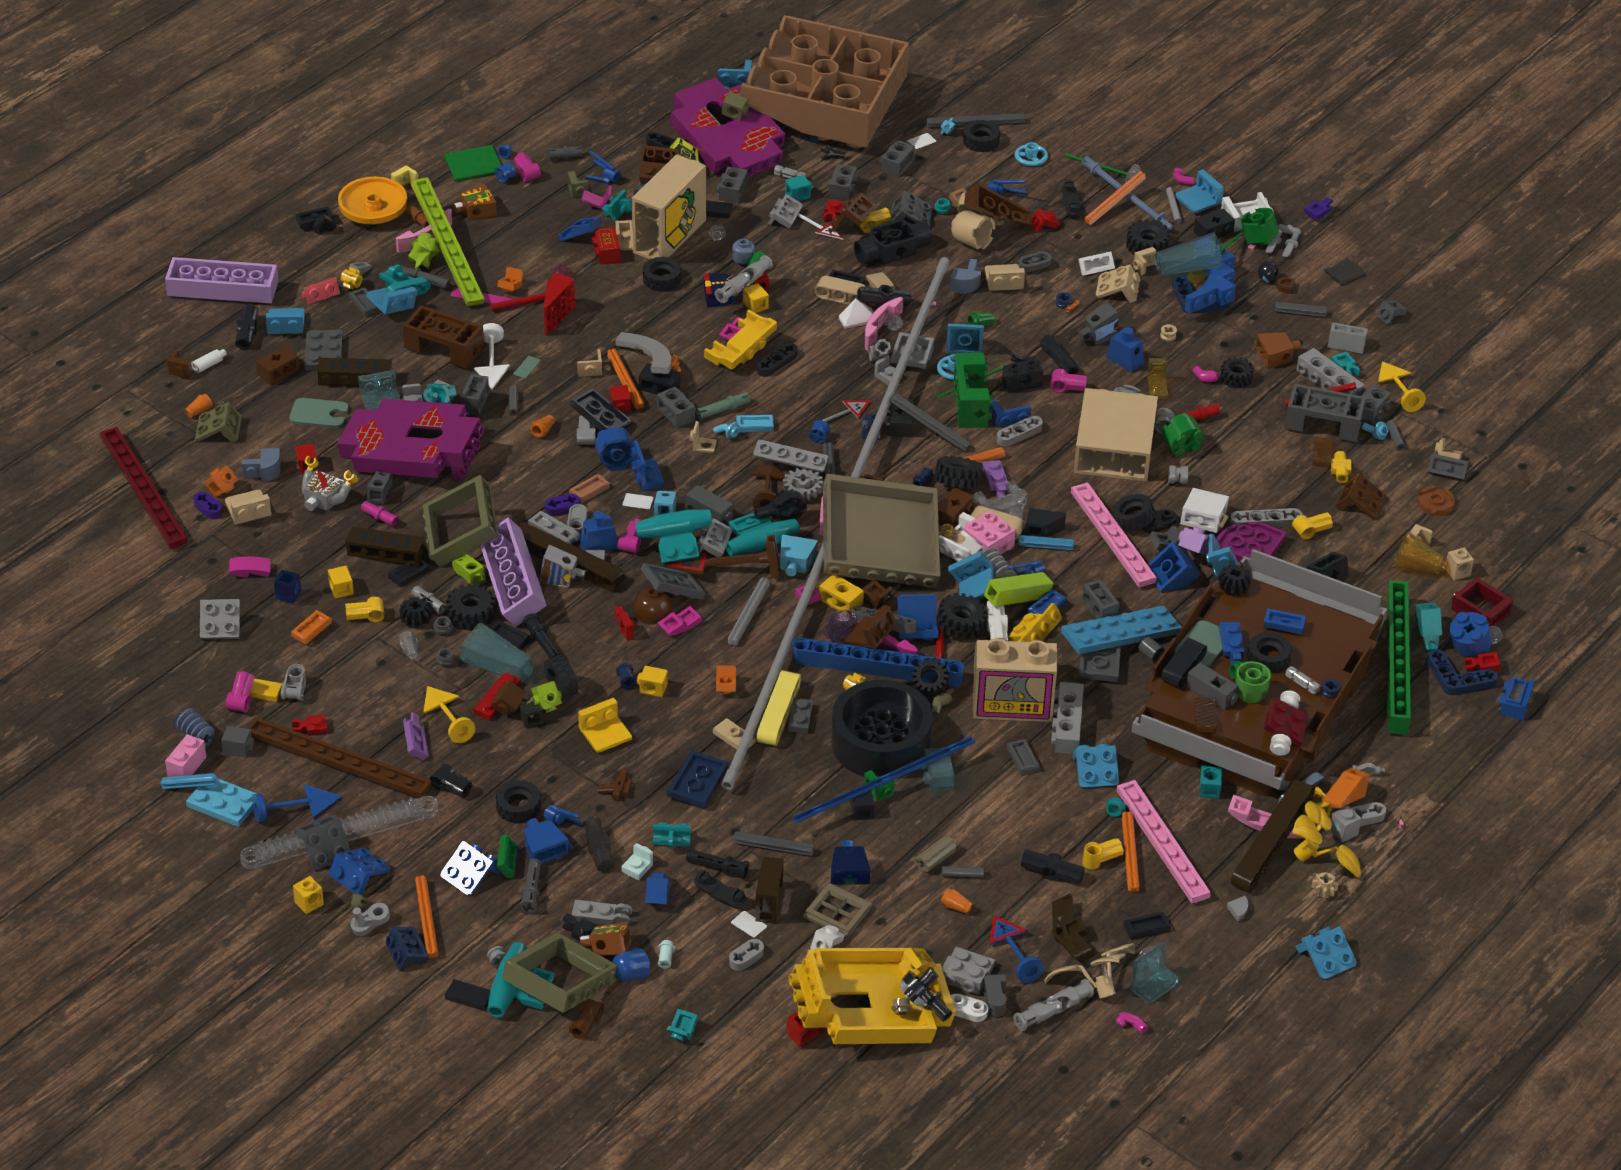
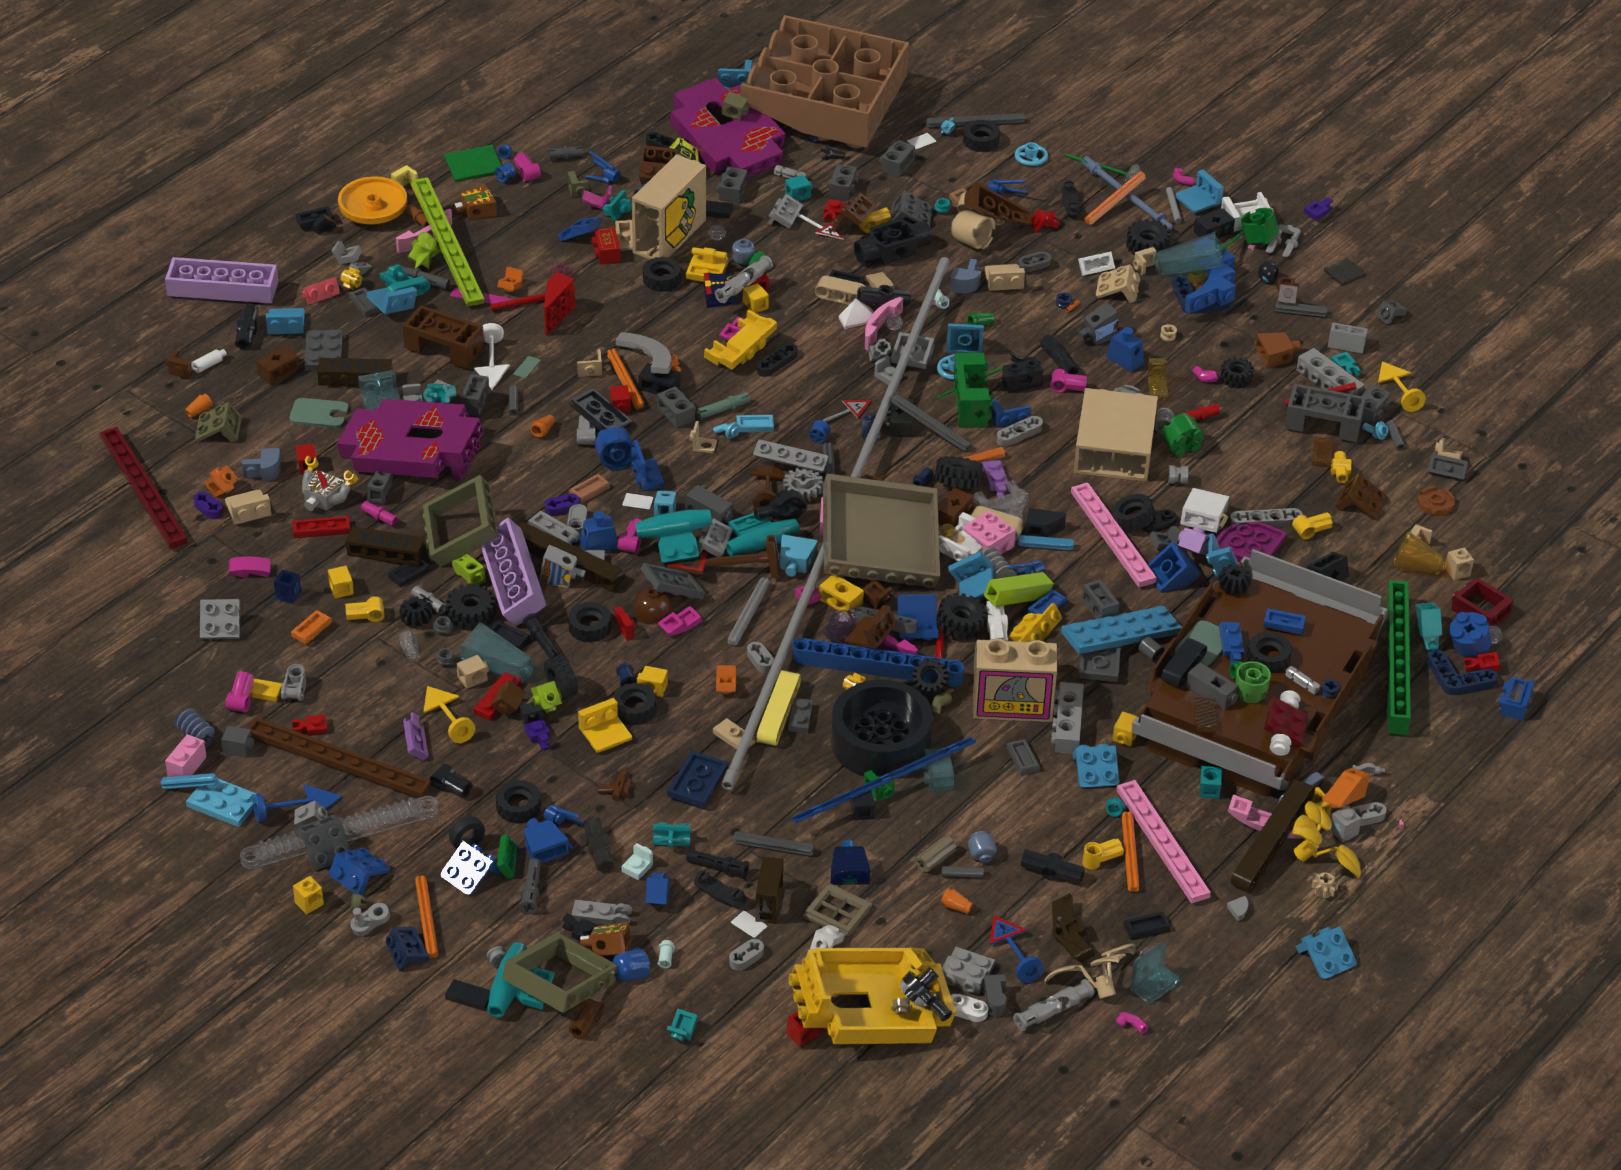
none -> red tile [293,516,351,538]
none -> light grey bracket [294,801,328,828]
none -> light grey bracket [332,241,363,265]
none -> black tyre [449,816,485,849]
none -> tan brick [457,655,489,689]
none -> dark purple plate [524,719,550,750]
none -> black tyre [568,602,611,642]
none -> black tyre [613,683,656,725]
none -> yellow plate [686,247,728,284]
none -> light grey beam [747,642,774,673]
none -> light aqua pin [934,289,949,309]
none -> sand blue head [968,831,997,863]
none -> yellow brick [1112,711,1138,747]
none -> bracket [1278,284,1298,304]

